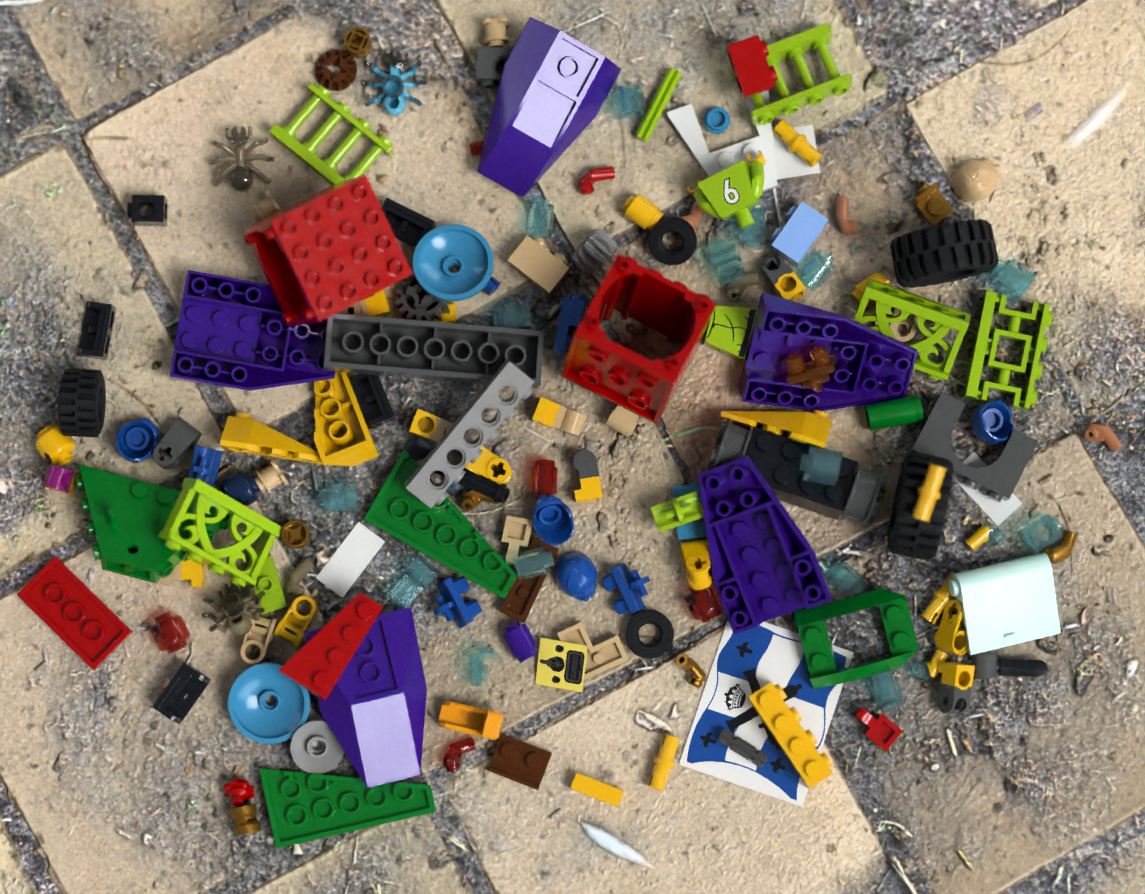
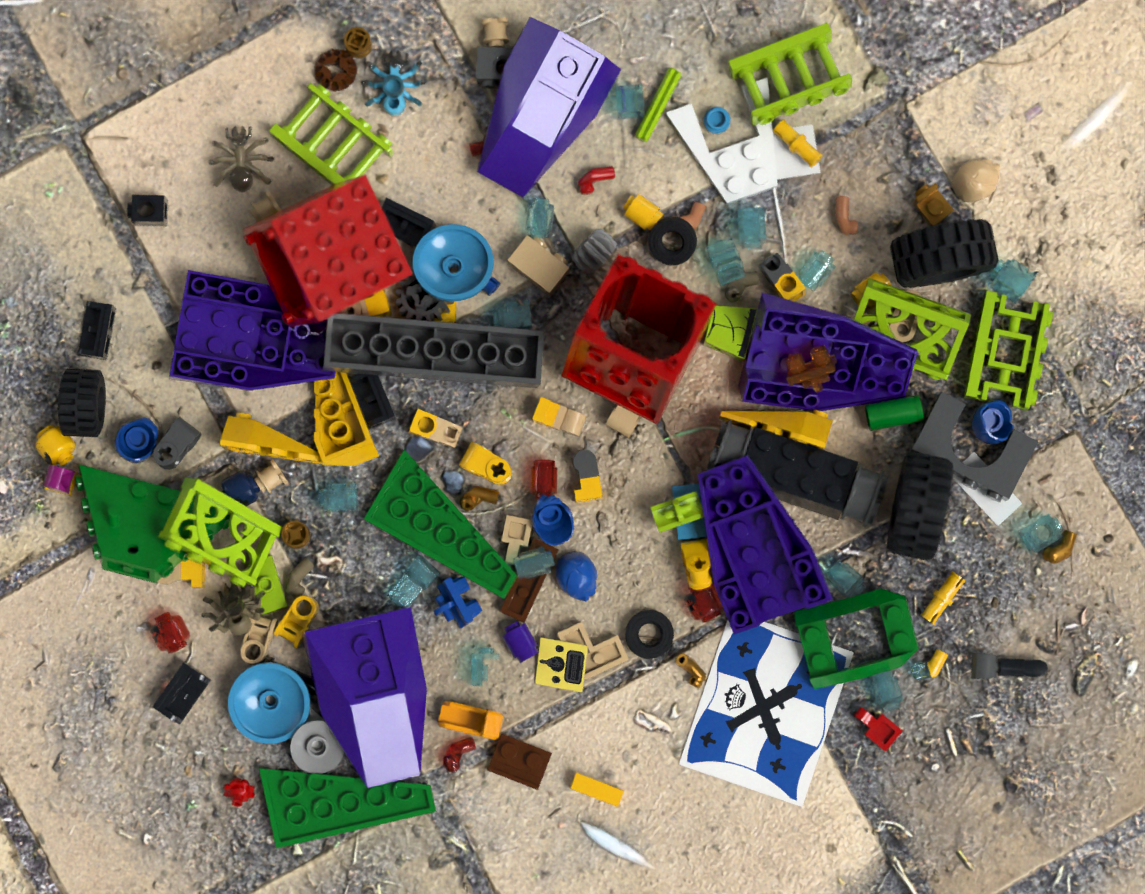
red plate [17,556,133,670] -> none
blue hips [188,445,223,488] -> none
pearl gold wheel [229,803,262,836] -> none
red wing [278,592,383,701] -> none
white sticker [316,522,385,598] -> none
light grey brick [405,358,534,508] -> none
black axle [434,469,510,504] -> none
blue plate [553,294,588,359] -> none
blue hips [602,564,650,615] -> none
yellow pin [647,734,681,792] -> none
lime torso [687,150,766,230] -> none
dark grey axle [717,729,768,767] -> none
red brick [725,35,778,99] -> none
yellow brick [747,682,833,789] -> none
light blue brick [770,202,829,267] -> none
clear light blue brick [799,446,843,486] -> none
yellow pin [912,464,947,522] -> none
yellow piece [934,599,968,655] -> none
leg [937,661,975,714] -> none
light aqua door [948,553,1061,655] -> none
arm [965,526,1007,551] -> none
nougat arm [1084,424,1123,453] -> none

